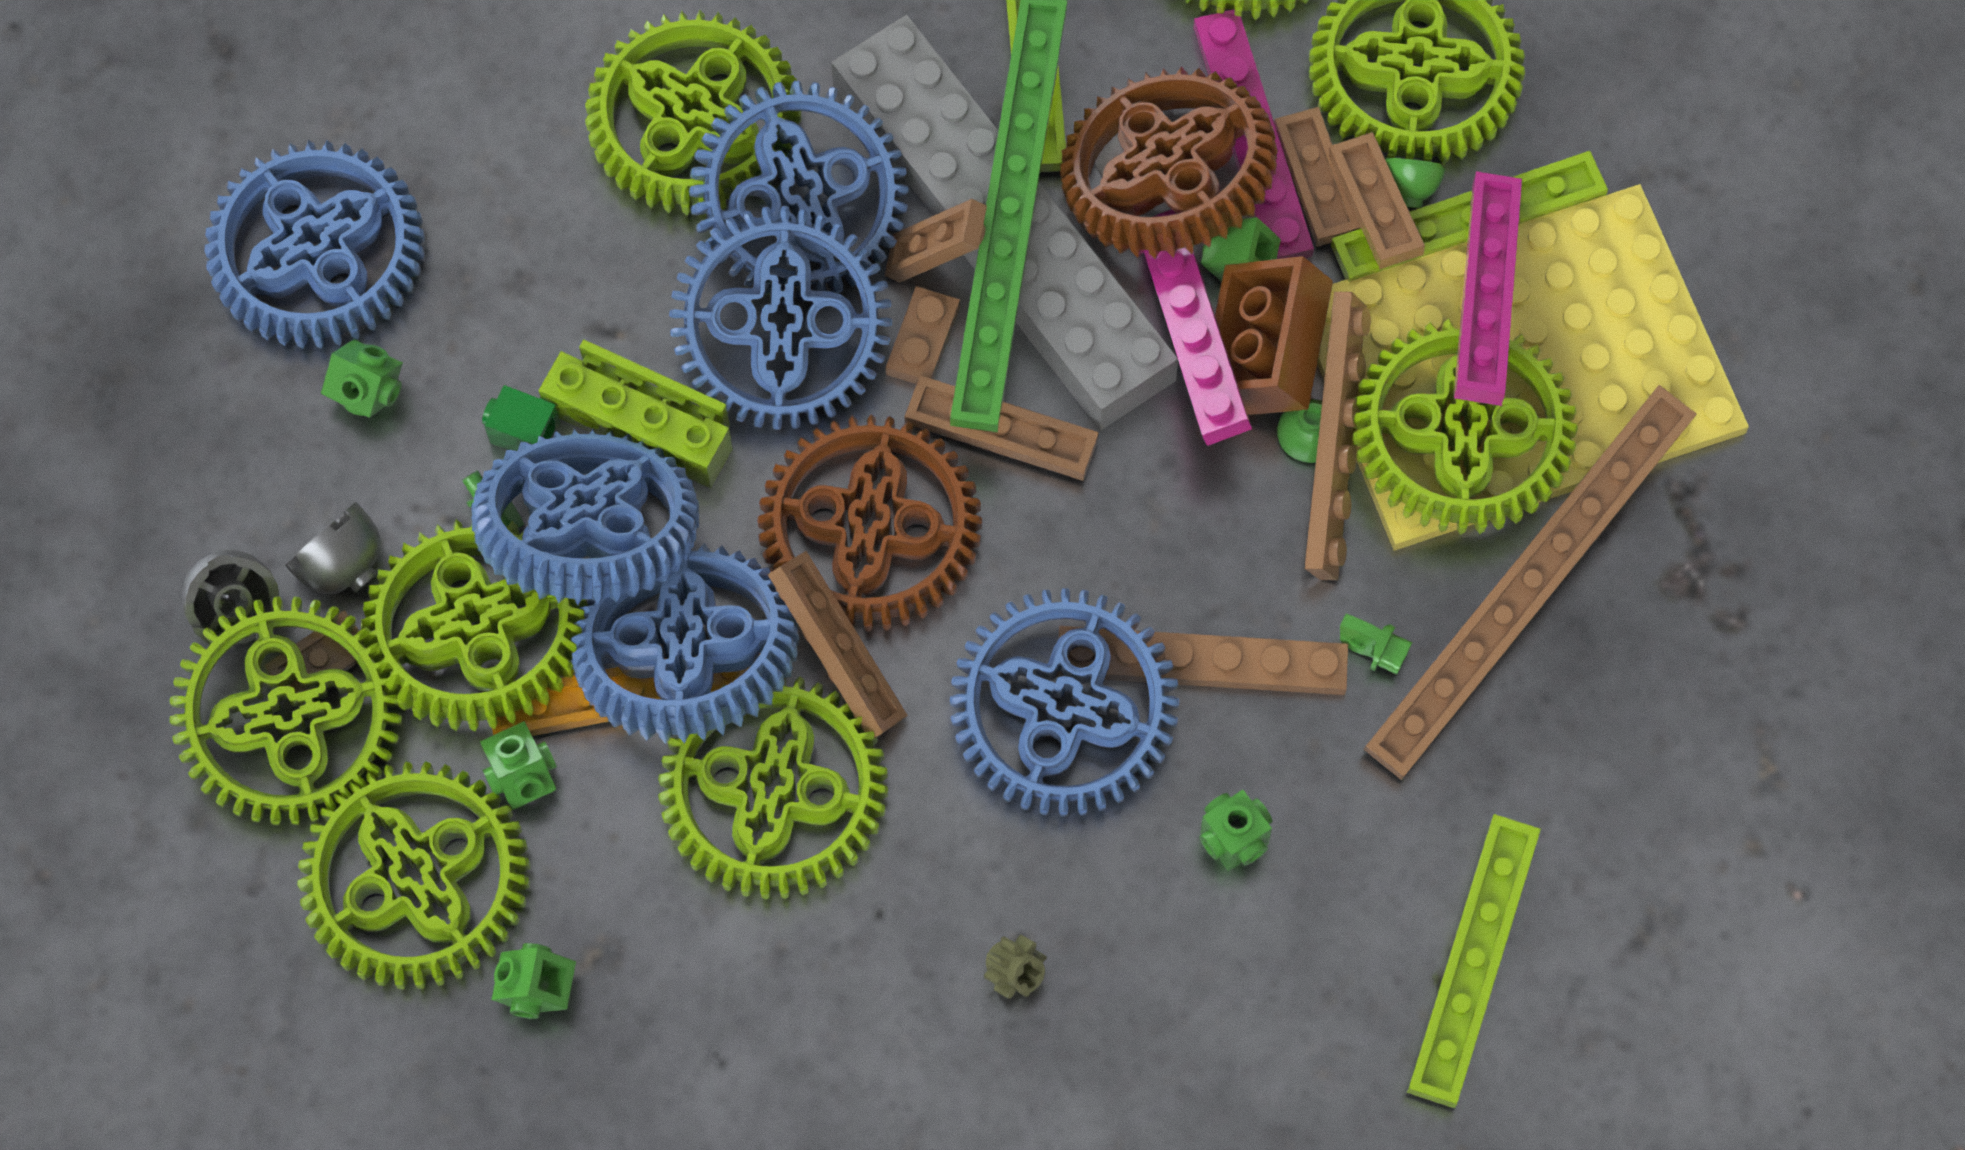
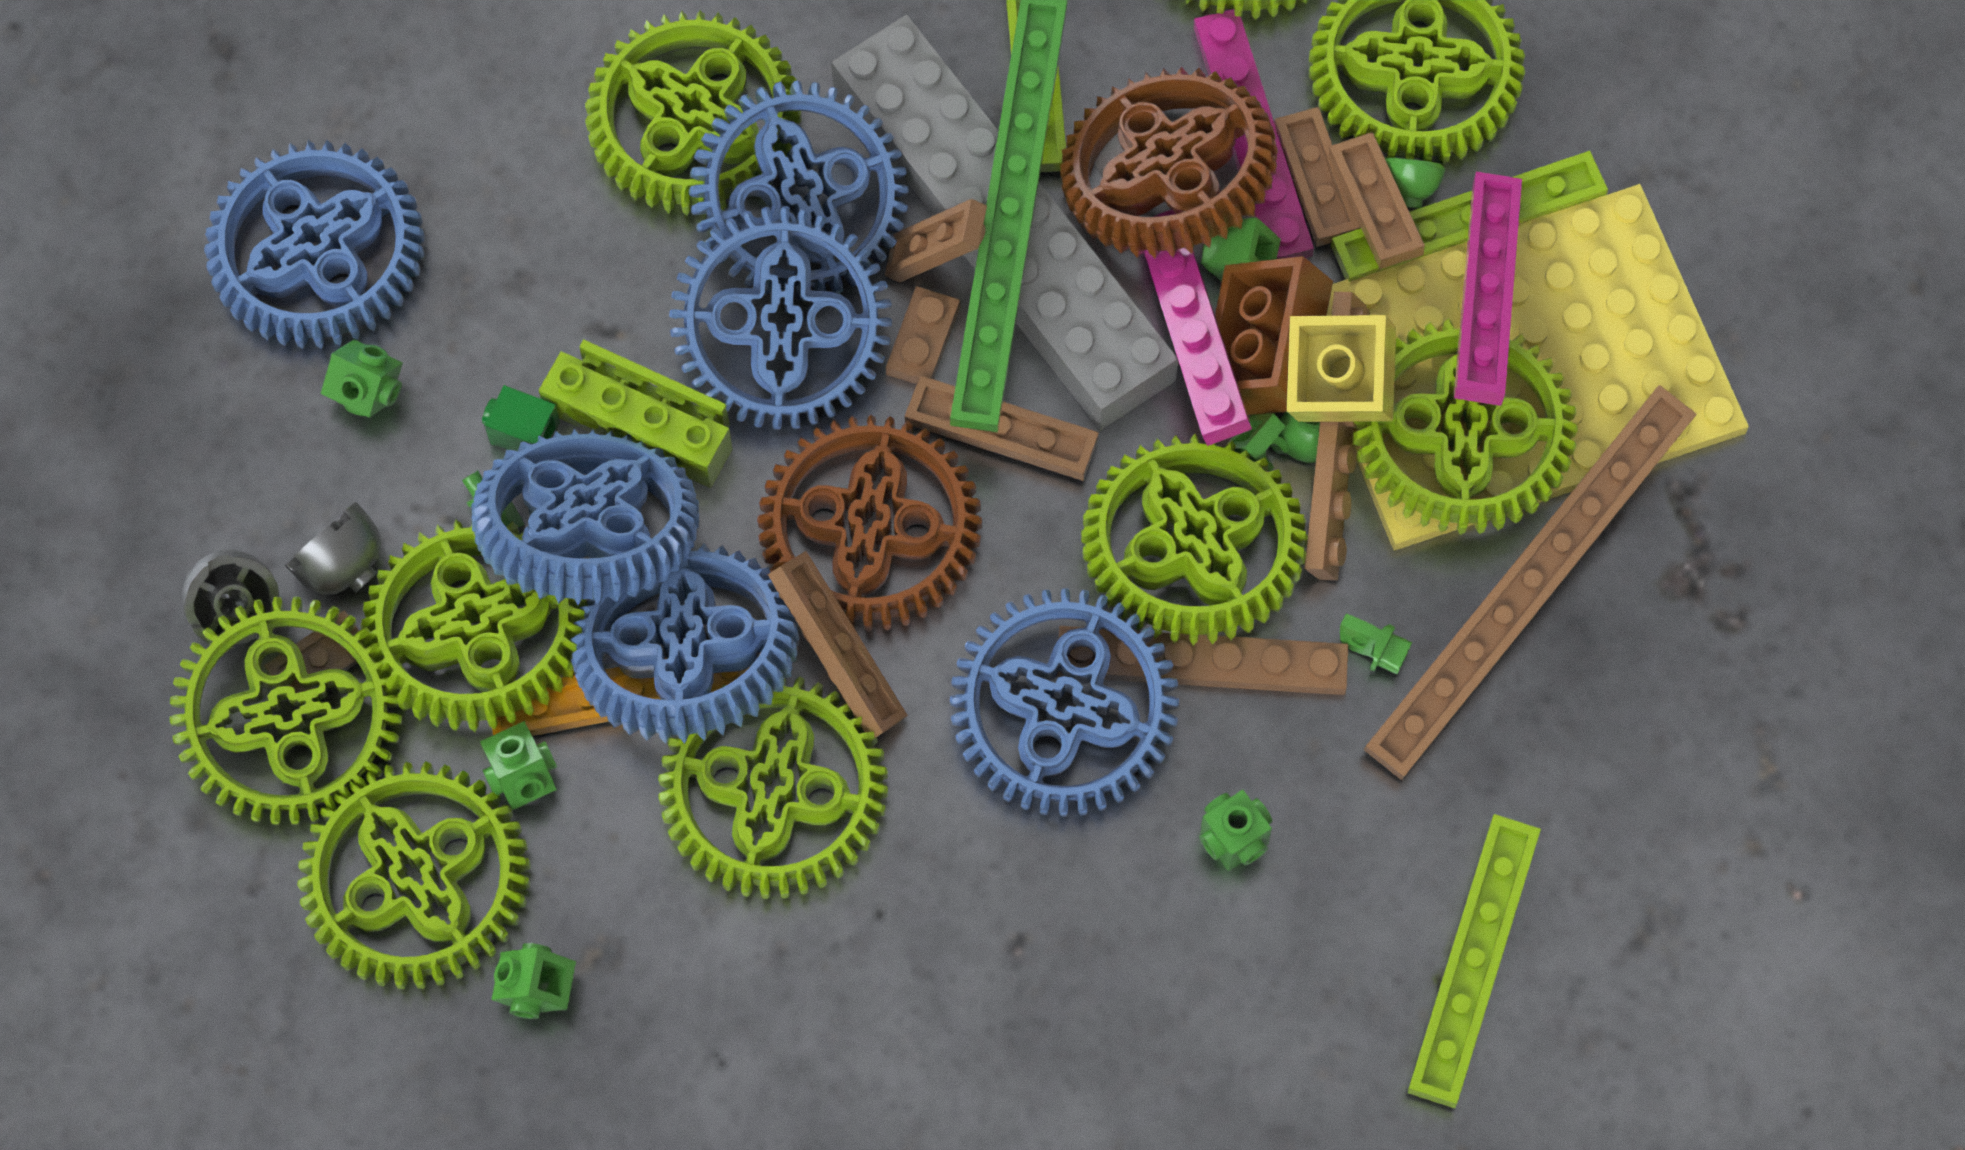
olive gear [984,934,1047,999] -> none
none -> lime gear [1081,434,1308,646]
none -> bright green tile [1224,413,1290,471]
none -> light yellow brick [1287,315,1396,422]

